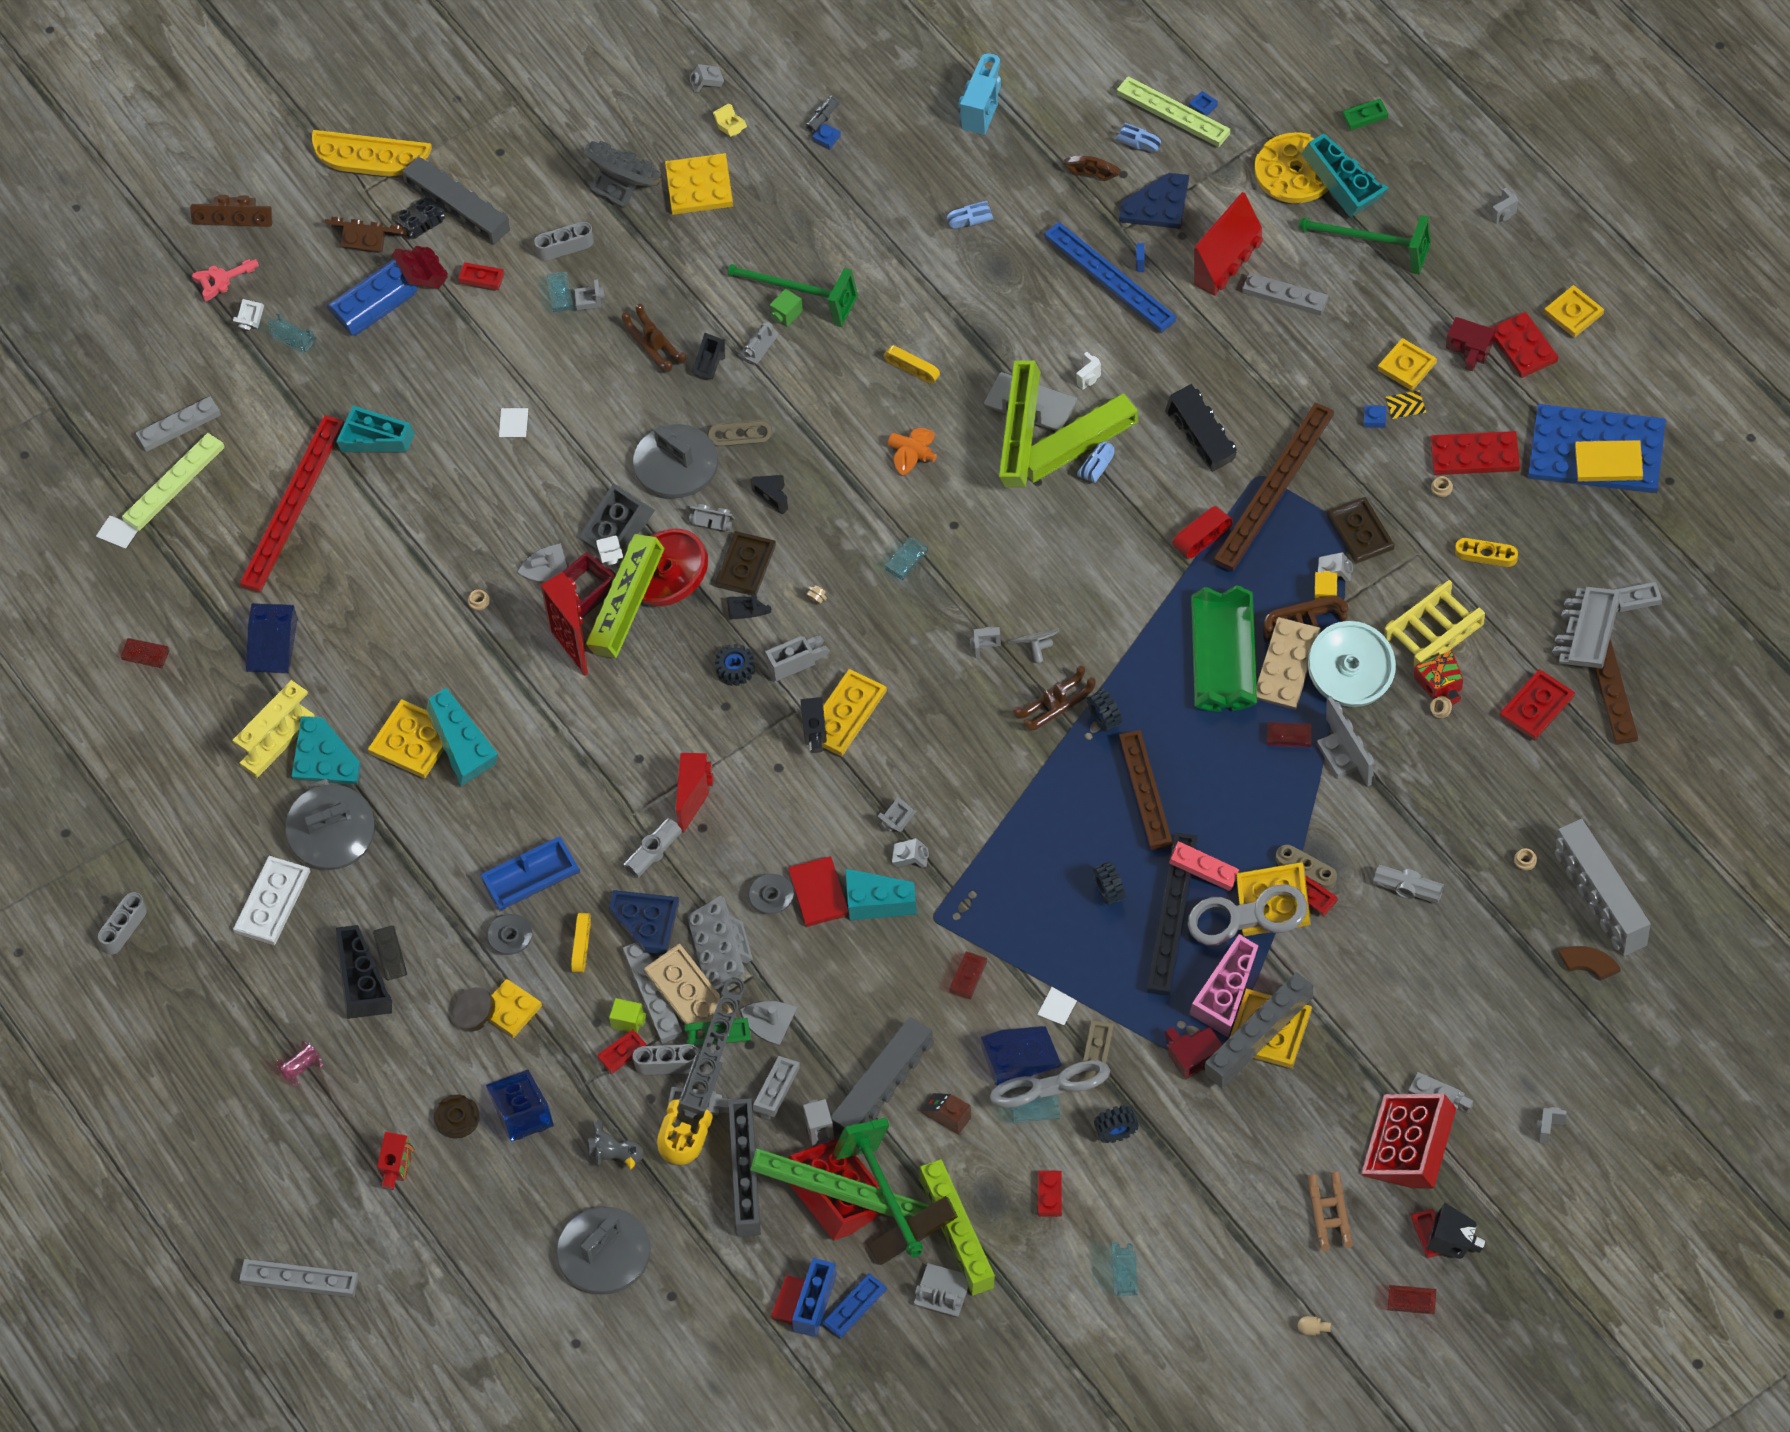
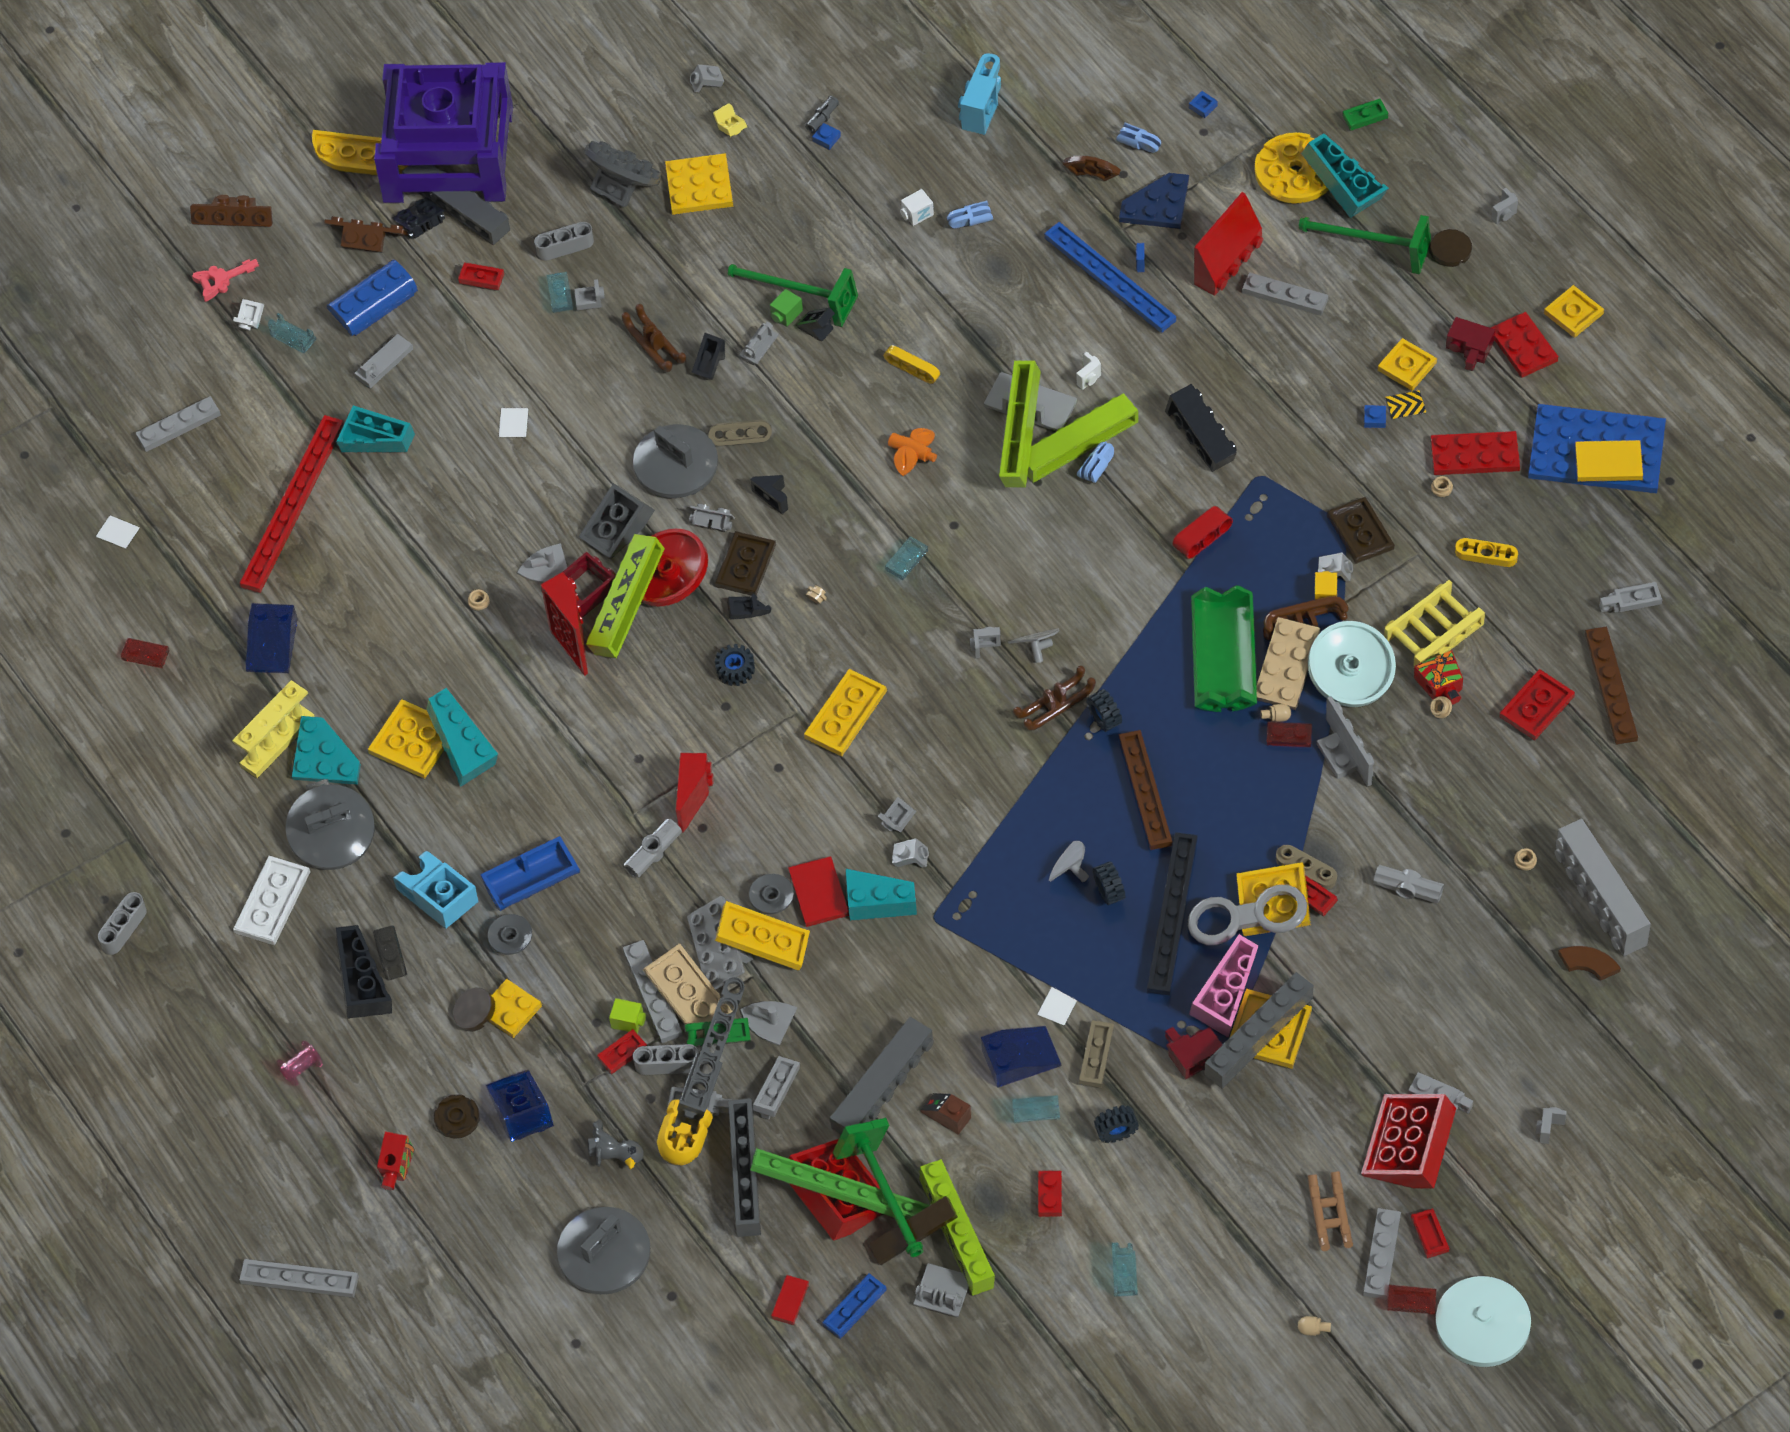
yellowish green plate [122,433,224,531] -> none
dark red plate [392,246,448,289] -> none
yellow beam [572,913,591,973] -> none
white bracket [596,535,623,565] -> none
dark blue plate [609,890,679,954] -> none
light grey hinge [765,636,830,681] -> none
blue brick [792,1258,837,1337] -> none
black torso [800,697,827,753] -> none
light grey brick [803,1099,835,1148] -> none
clear red plate [949,951,987,1000] -> none
light grey bar [990,1060,1110,1108] -> none
yellowish green plate [1117,76,1230,147] -> none
coral plate [1169,841,1239,891] -> none
reddish brown plate [1214,402,1334,572] -> none
black torso [1426,1203,1485,1259] -> none
light grey hinge [1552,587,1621,668] -> none
none -> light grey hinge [354,334,413,388]
none -> dark purple piece [374,62,513,203]
none -> medium azure brick [393,851,478,929]
none -> yellow plate [715,901,810,971]
none -> black slope [796,307,835,341]
none -> white brick [900,189,934,226]
none -> light grey shield [1049,841,1089,882]
none -> tan cylinder [1260,704,1291,722]
none -> light grey plate [1363,1208,1401,1300]
none -> dark brown tile [1430,229,1472,267]
none -> light aqua dish [1436,1276,1531,1367]

